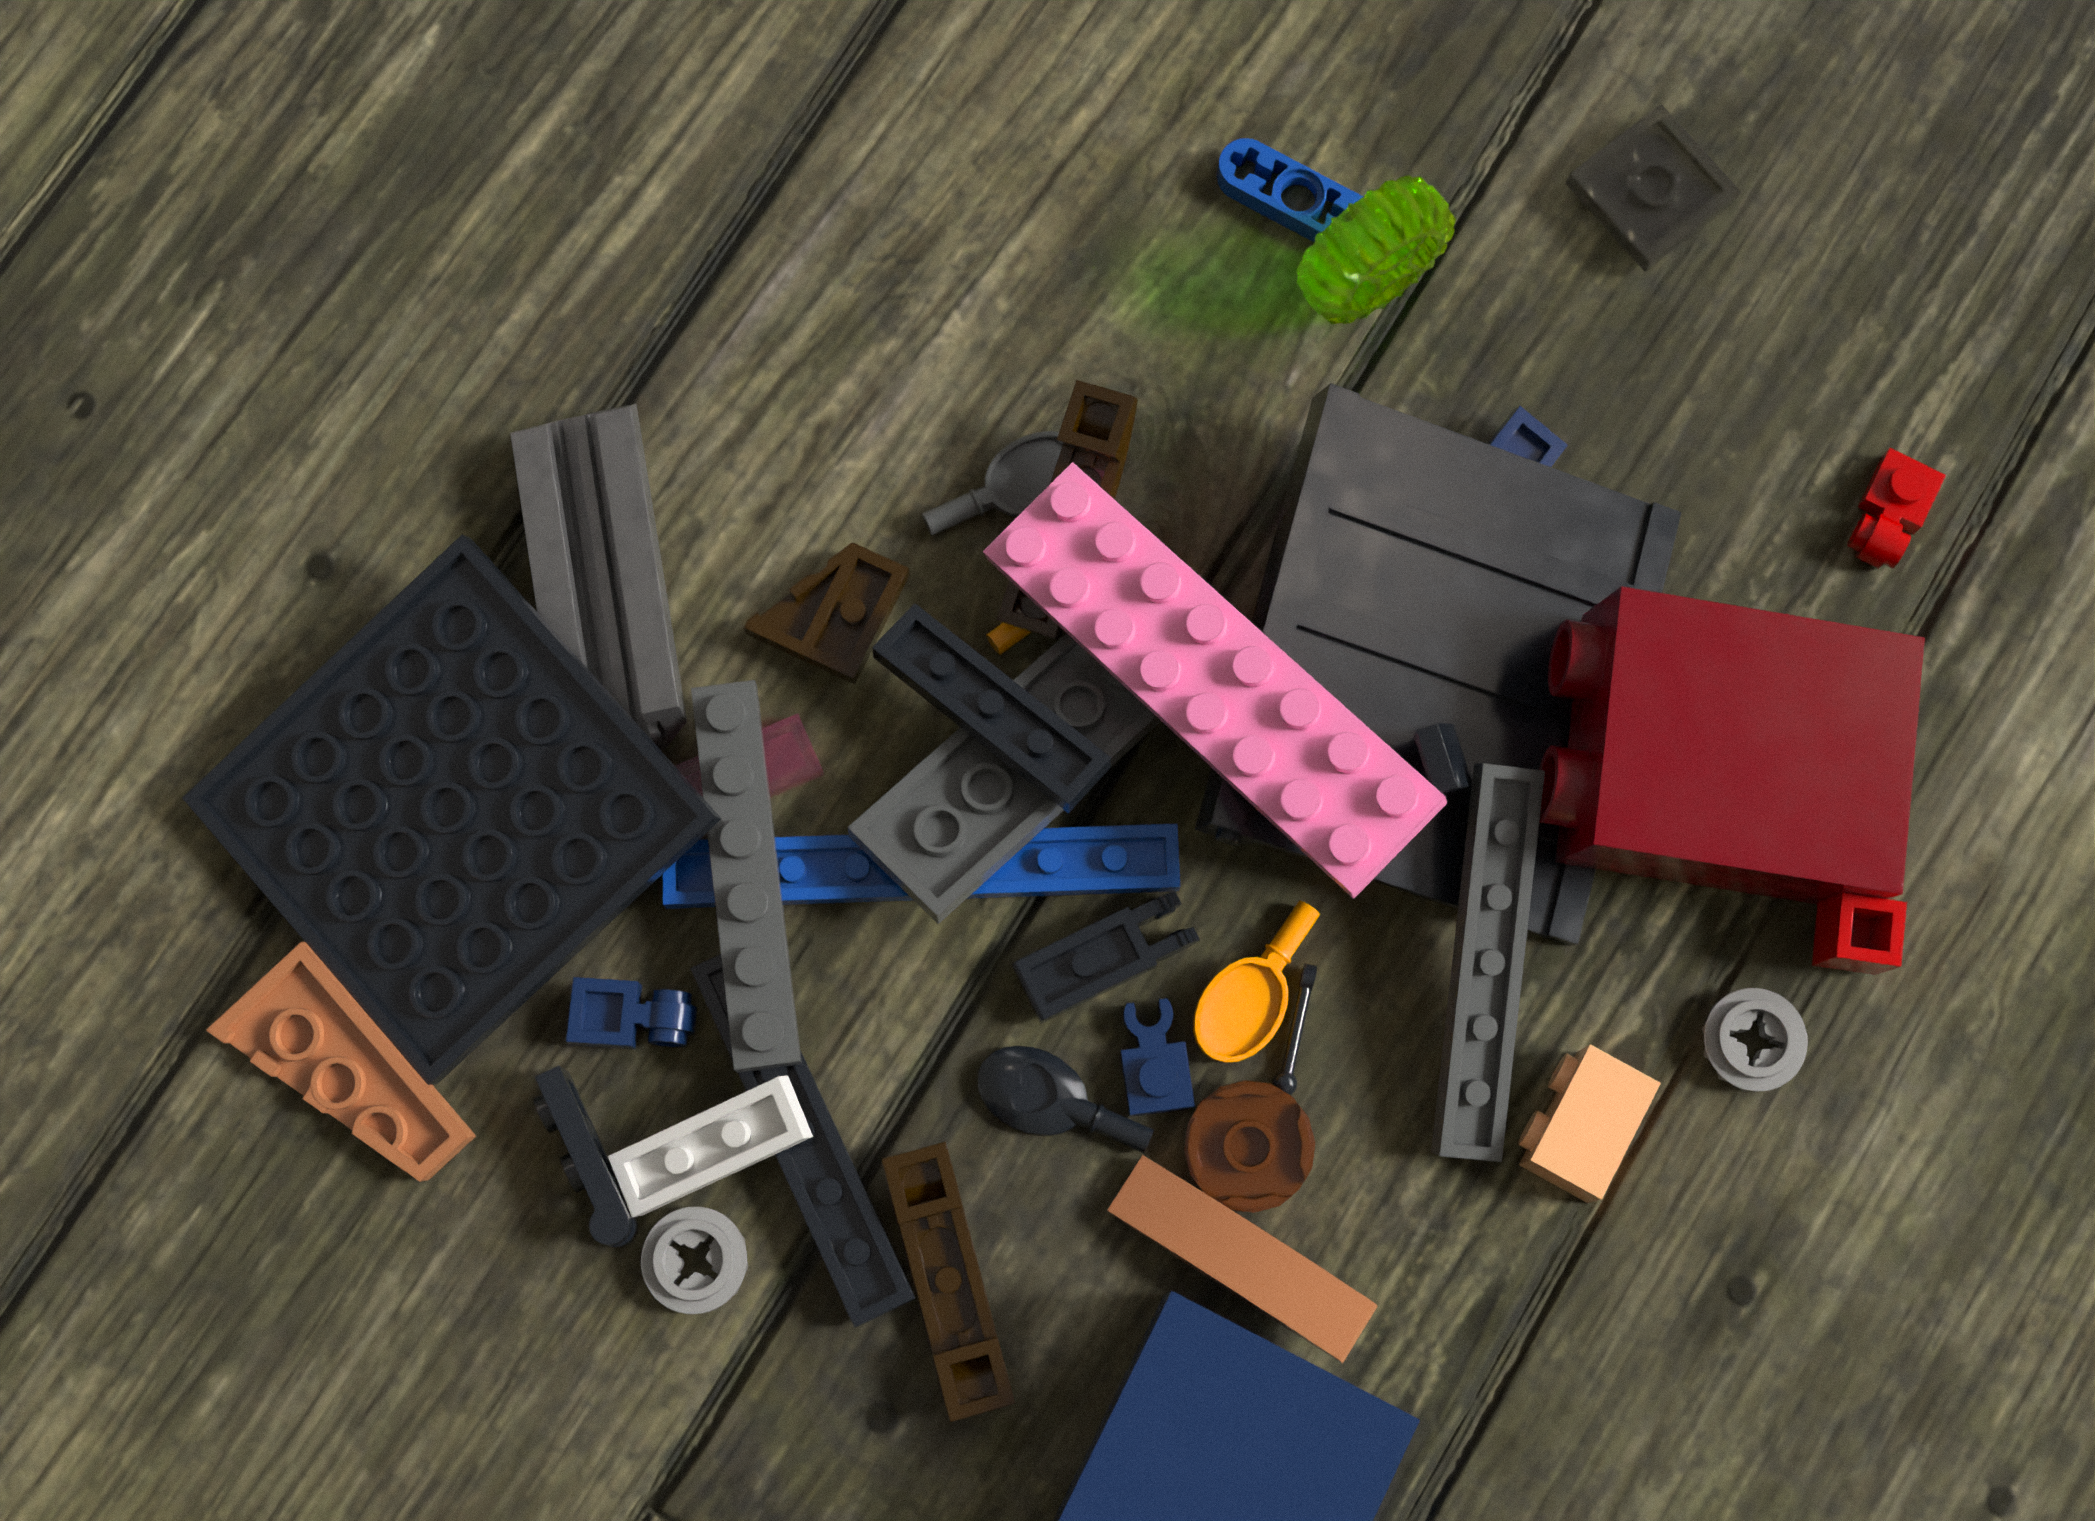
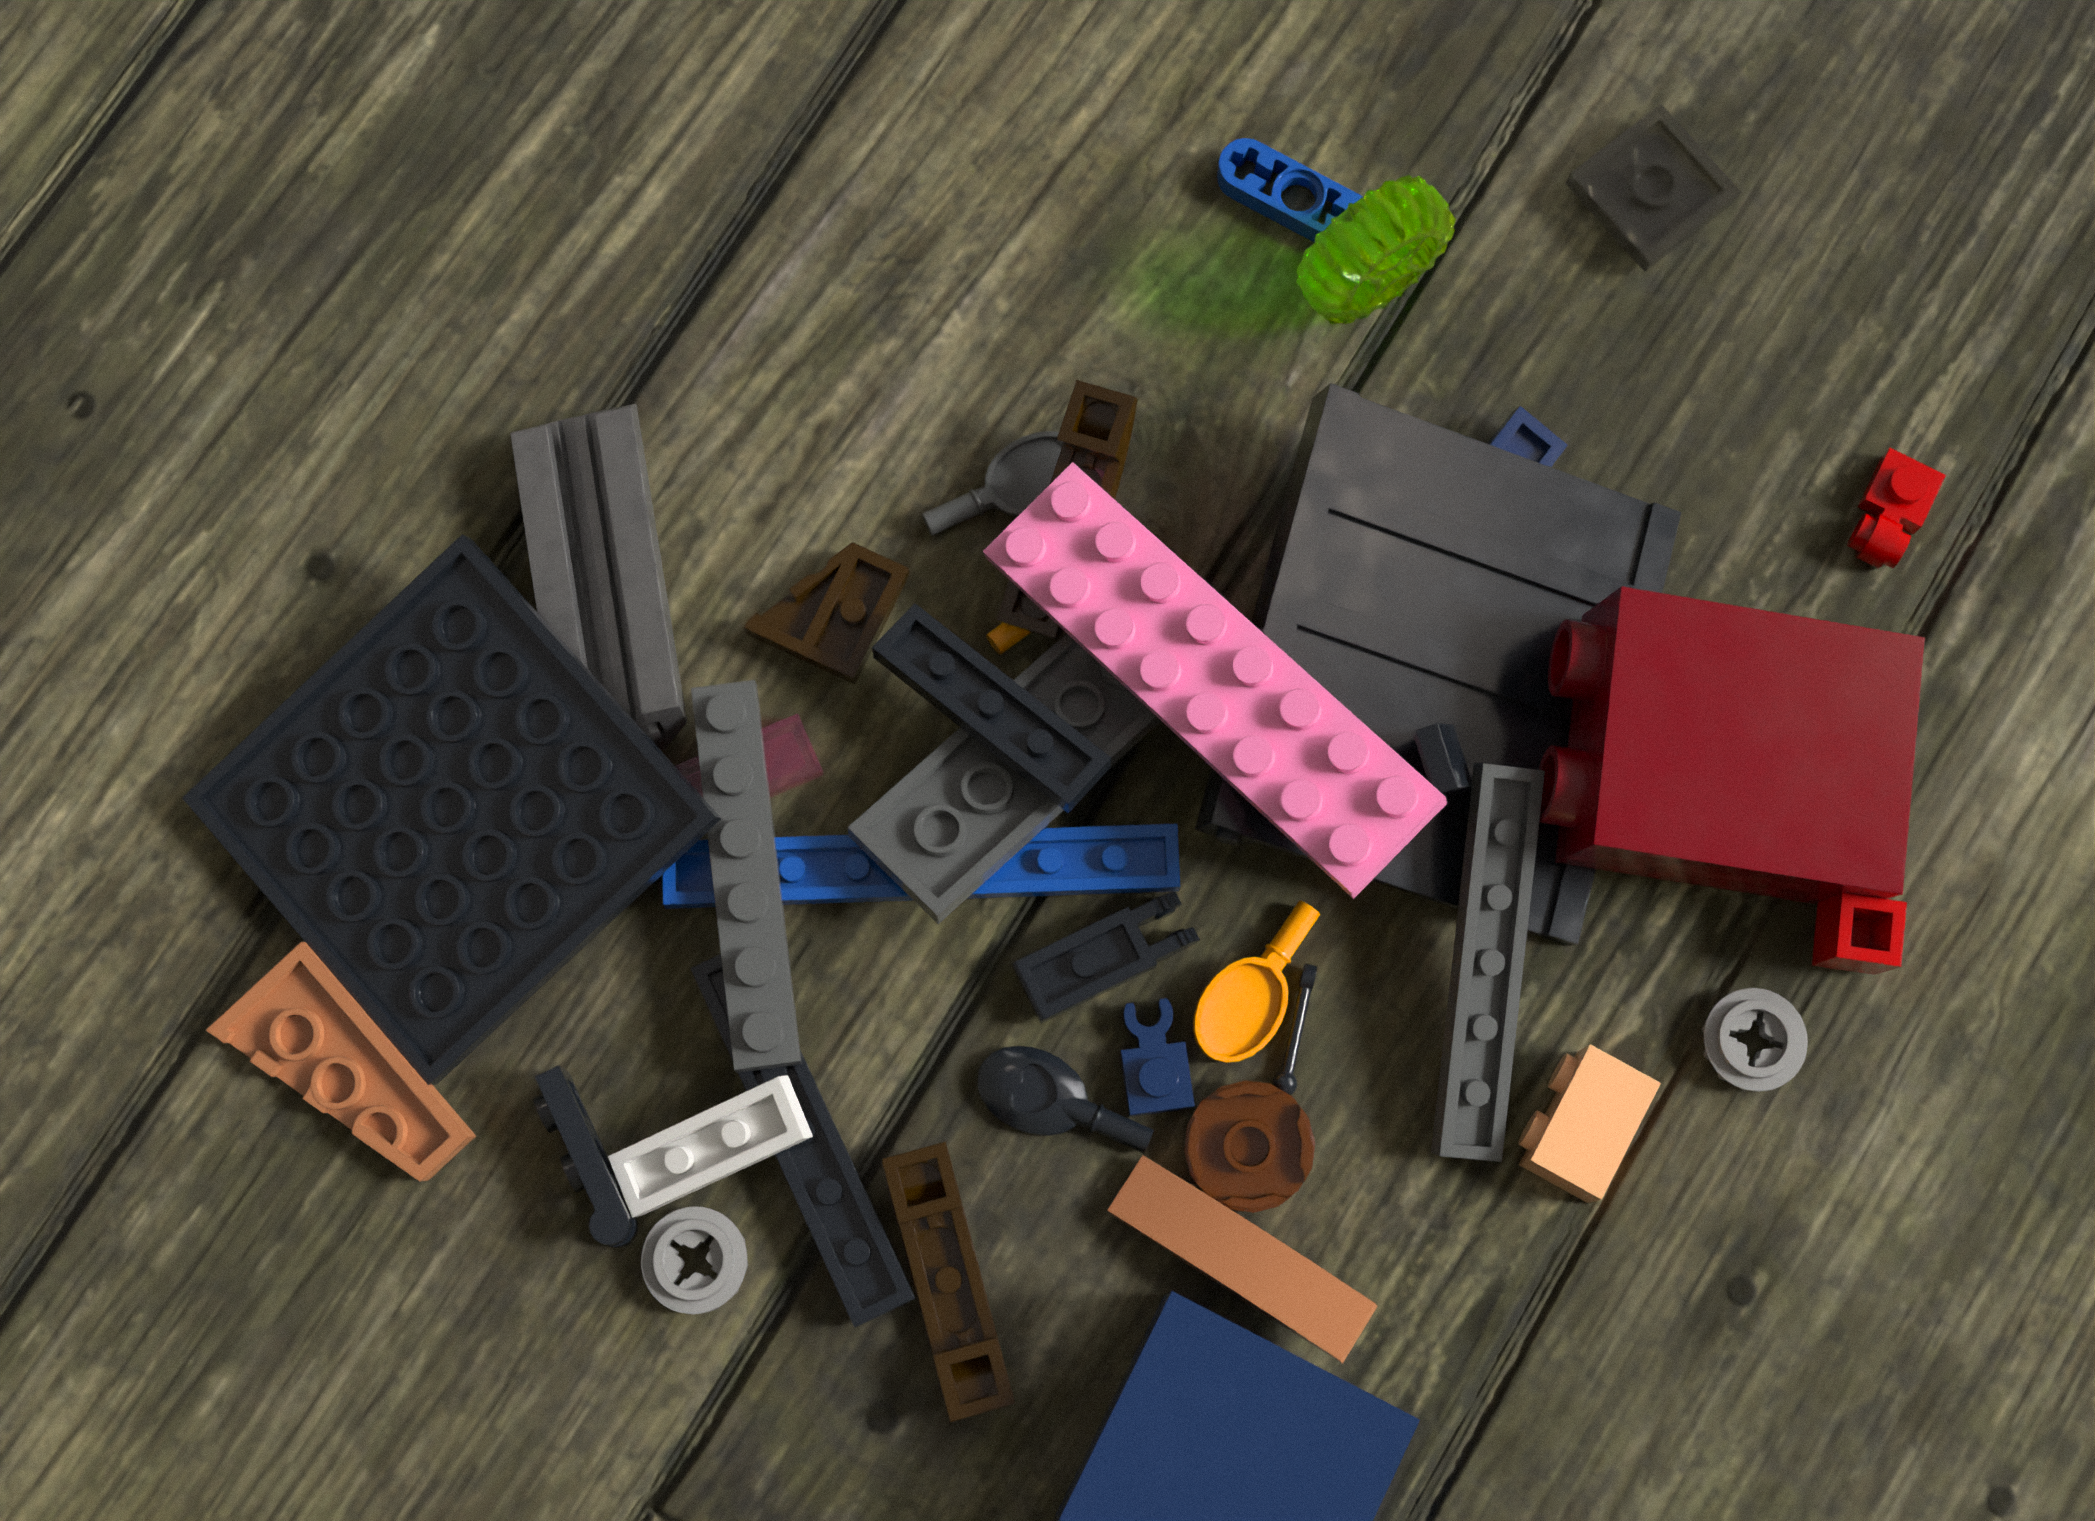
dark blue plate [566,977,697,1050] -> none

